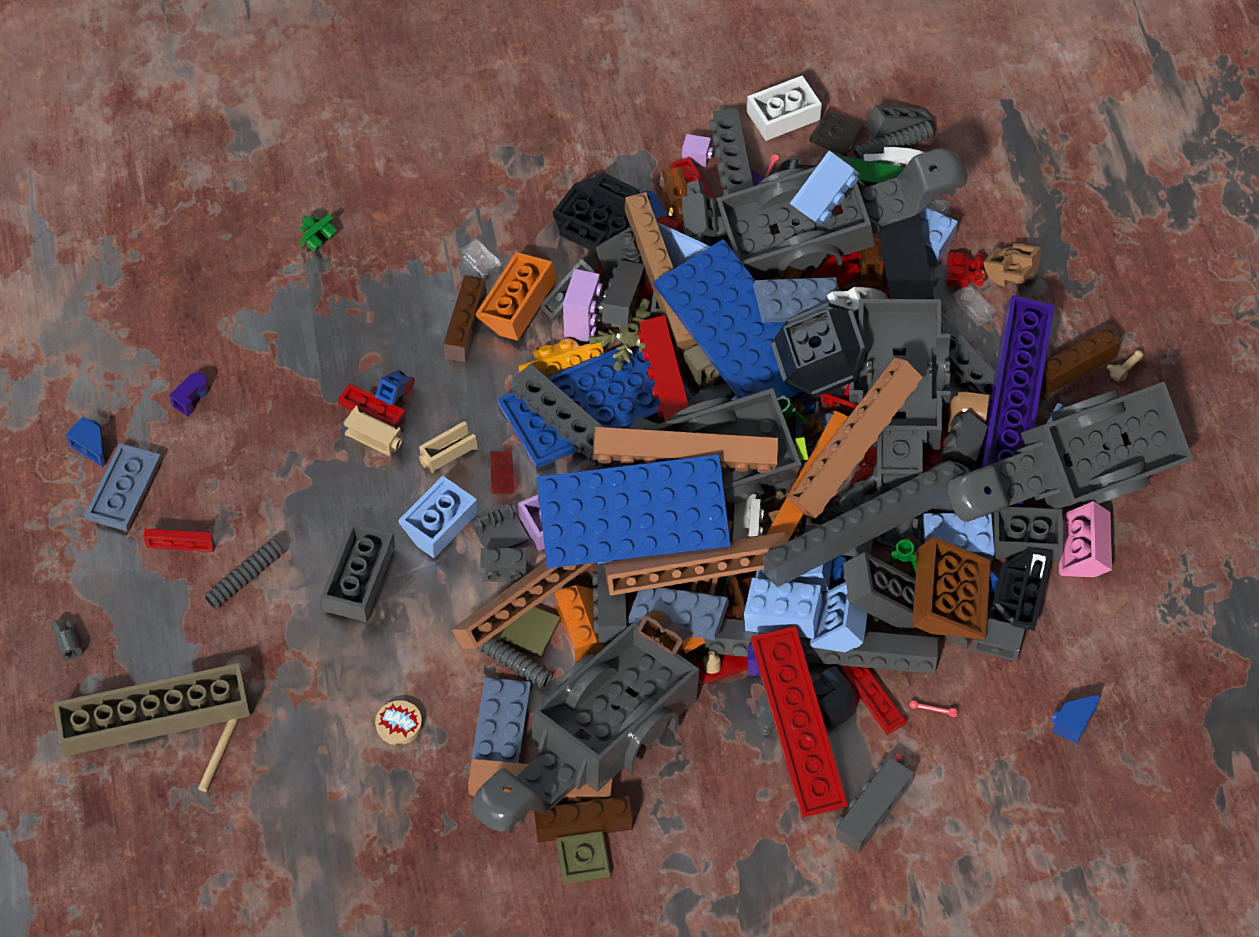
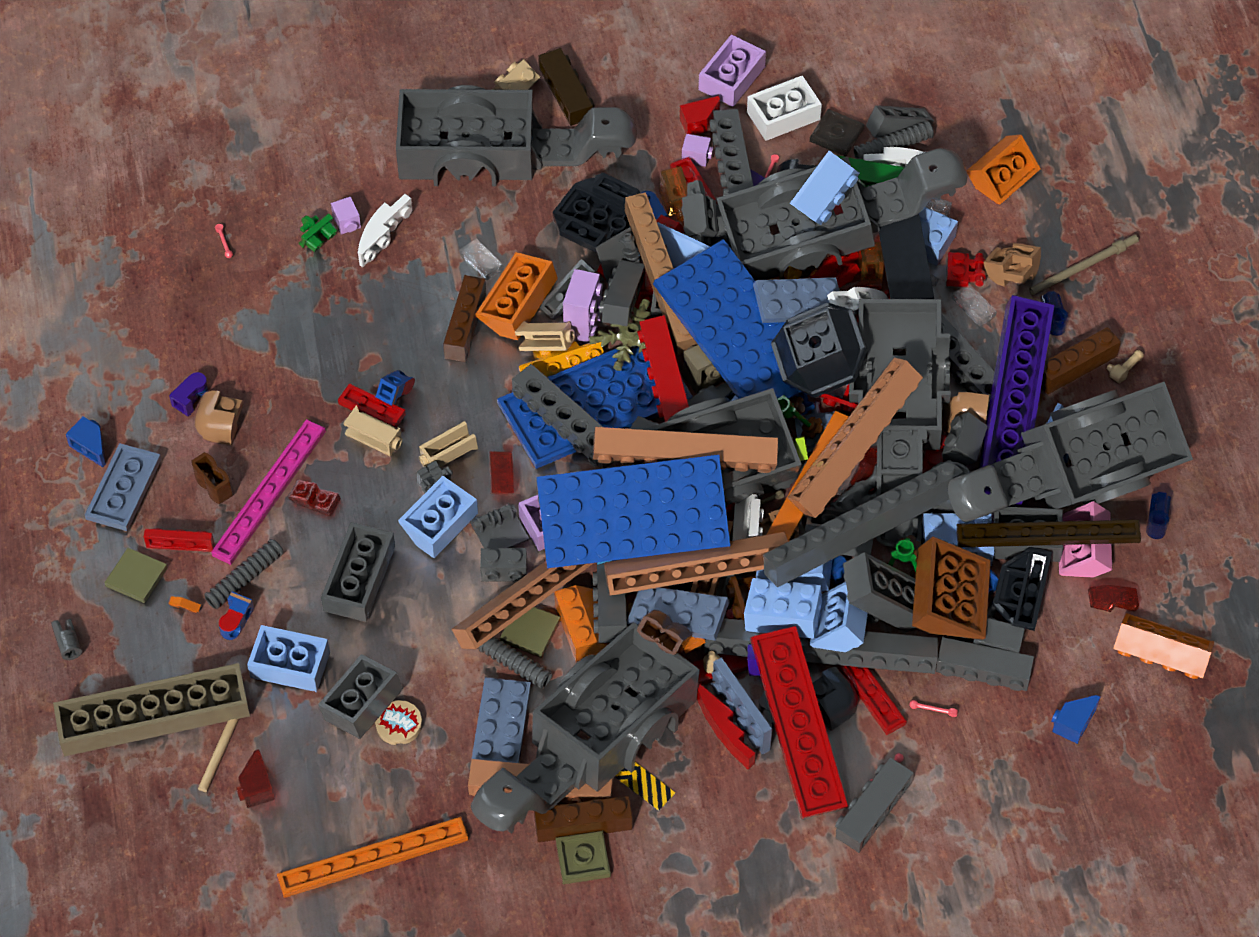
none -> olive tile [104,548,168,603]
none -> orange tile [169,596,201,613]
none -> reddish brown brick [191,452,233,504]
none -> medium nougat brick [195,391,243,445]
none -> dark pink tile [211,419,326,565]
none -> coral hinge [215,224,233,258]
none -> leg [219,592,254,640]
none -> clear red slope [236,749,275,808]
none -> light blue brick [247,625,330,692]
none -> orange tile [277,817,468,898]
none -> clear red slope [288,479,341,516]
none -> dark grey brick [318,654,403,739]
none -> lavender brick [331,197,361,234]
none -> white slope [358,194,412,267]
none -> dark grey piece [396,85,637,186]
none -> dark grey piece [417,461,453,493]
none -> tan bracket [492,59,540,90]
none -> tan window [515,321,575,351]
none -> dark brown brick [538,48,595,126]
none -> sticker [614,762,675,811]
none -> red slope [680,96,720,135]
none -> red slope [697,683,755,770]
none -> lavender brick [699,35,766,107]
none -> sand blue plate [711,657,772,755]
none -> dark grey brick [936,637,1034,691]
none -> dark brown tile [956,519,1141,548]
none -> orange slope [966,134,1041,205]
none -> dark tan bar [1029,234,1139,295]
none -> clear blue piece [1041,291,1068,336]
none -> clear red slope [1088,585,1140,612]
none -> slope [1113,613,1214,679]
none -> clear blue piece [1146,492,1171,539]

